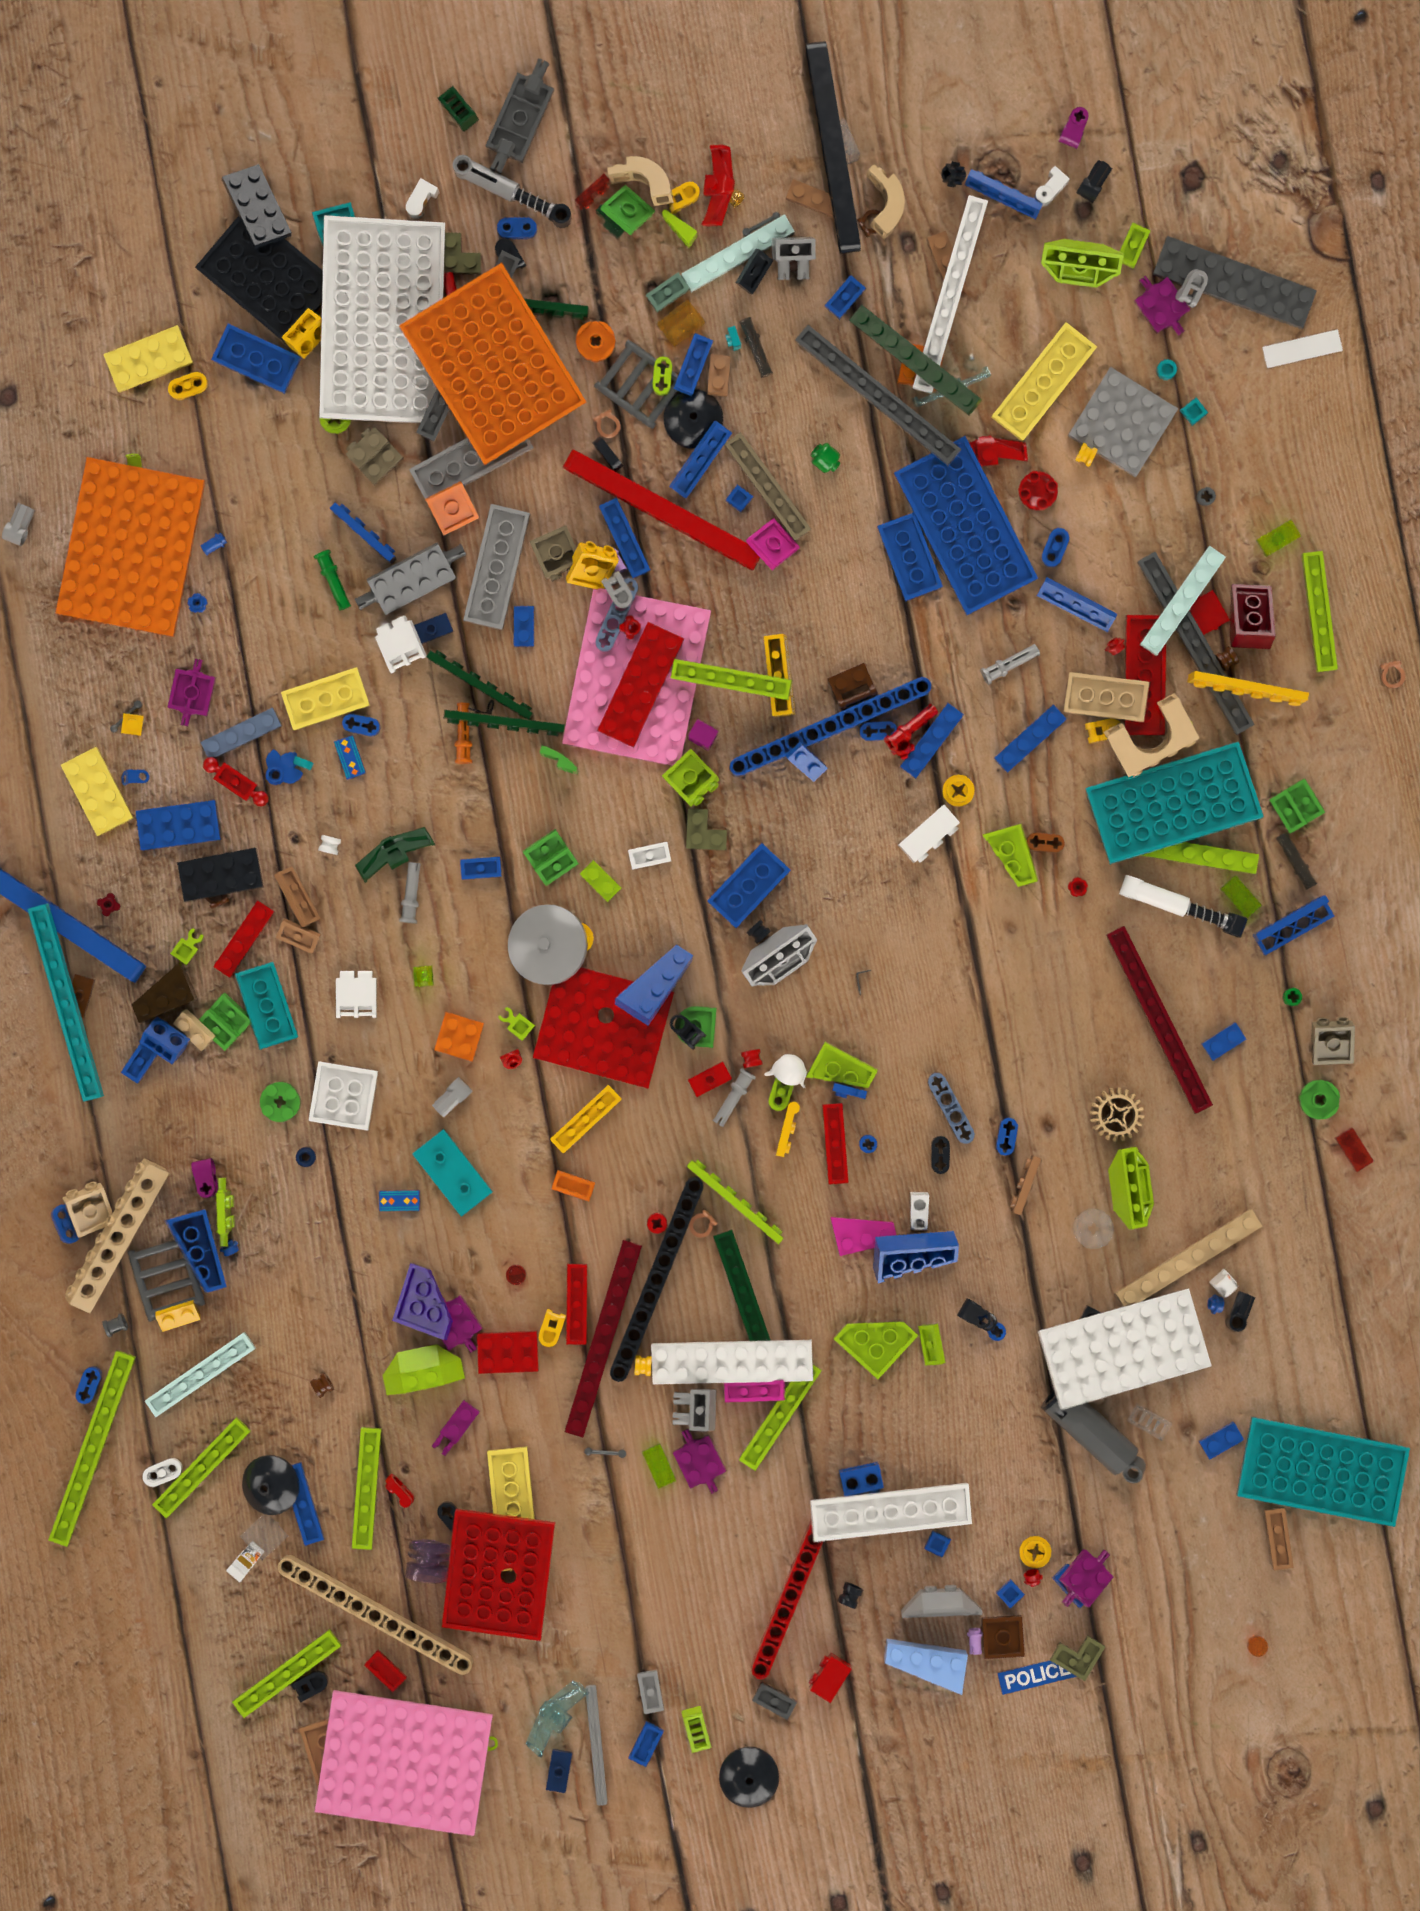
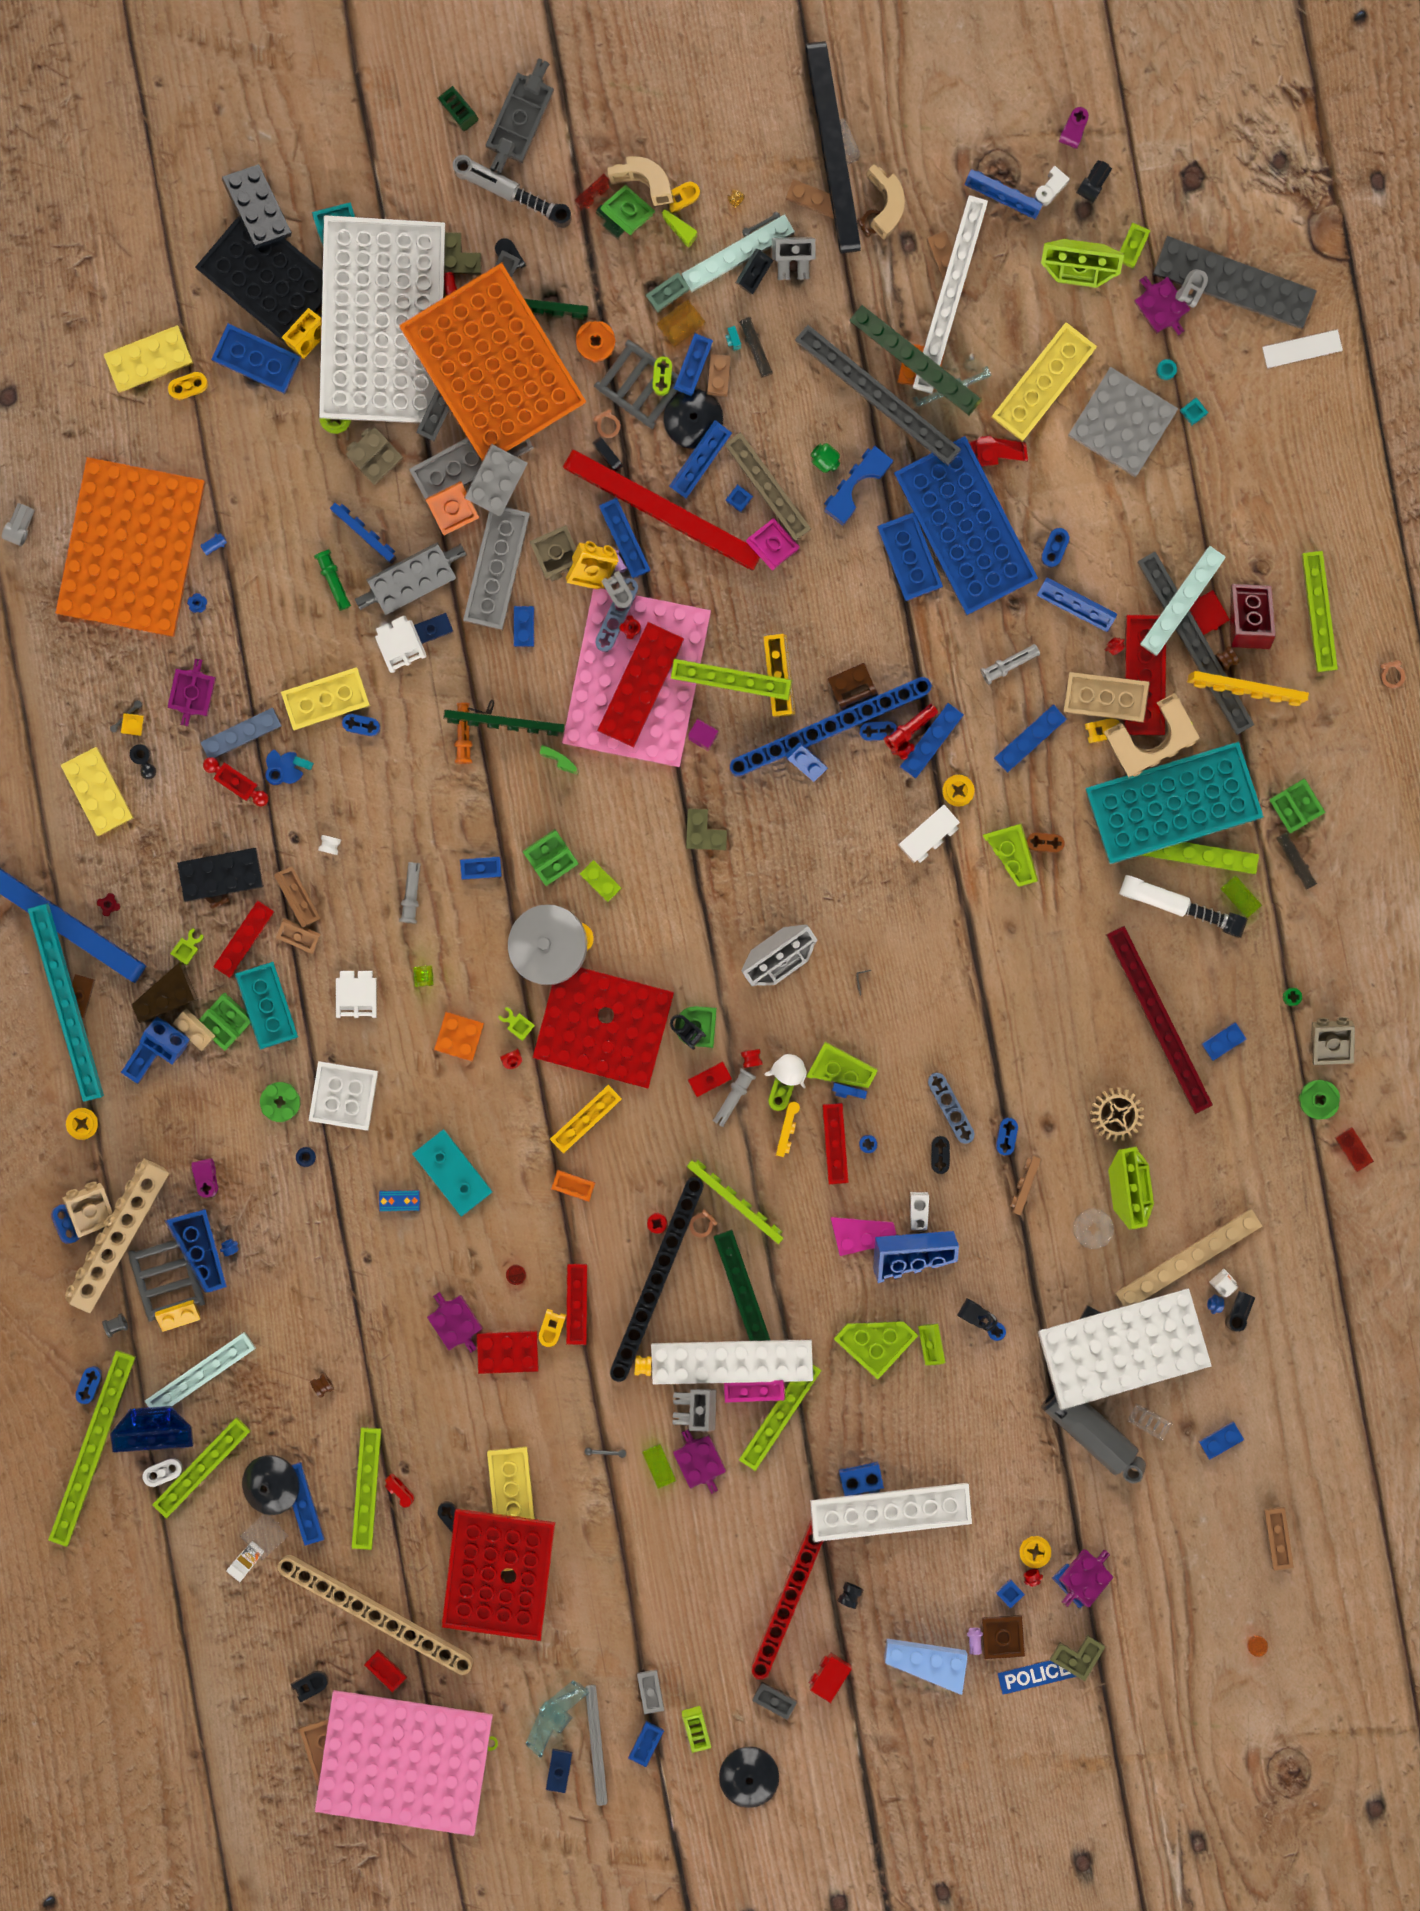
blue piece [121,769,149,786] -> none
lime piece [125,454,142,468] -> none
blue plate [135,800,221,851] -> none
lime plate [216,1178,235,1247] -> none
lime plate [232,1629,342,1718] -> none
blue tile [334,735,366,780] -> none
dark green plate [355,827,435,883] -> none
lime wedge [383,1344,465,1395] -> none
dark purple plate [392,1263,453,1340] -> none
wheel [405,1539,451,1583] -> none
white leg [406,178,439,219] -> none
dark green plate [426,650,534,720] -> none
light grey piece [432,1077,473,1117] -> none
magenta hinge [432,1400,480,1456] -> none
blue plate [497,217,537,239] -> none
dark red plate [564,1240,642,1438] -> none
blue wedge [615,945,693,1026] -> none
white plate [628,842,671,870] -> none
lime plate [662,749,720,807] -> none
red plate [701,145,735,227] -> none
blue plate [707,843,791,928] -> none
black wheel [747,919,771,944] -> none
blue plate [825,275,866,320] -> none
light grey wedge [901,1585,983,1618] -> none
blue tile [924,1530,951,1557] -> none
black gear [941,161,966,187] -> none
red dish [1018,471,1058,511] -> none
red plate [1068,877,1088,897] -> none
yellow wheel [1075,442,1098,467] -> none
dark grey bush [1196,487,1216,506] -> none
teal plate [1236,1416,1410,1527] -> none
blue fence [1253,895,1334,956] -> none
clear neon green plate [1256,519,1301,557] -> none
none -> yellow gear [66,1108,98,1140]
none -> clear blue wedge [110,1406,194,1453]
none -> black plate [130,744,156,780]
none -> light grey plate [464,444,528,517]
none -> blue arch [824,446,894,526]

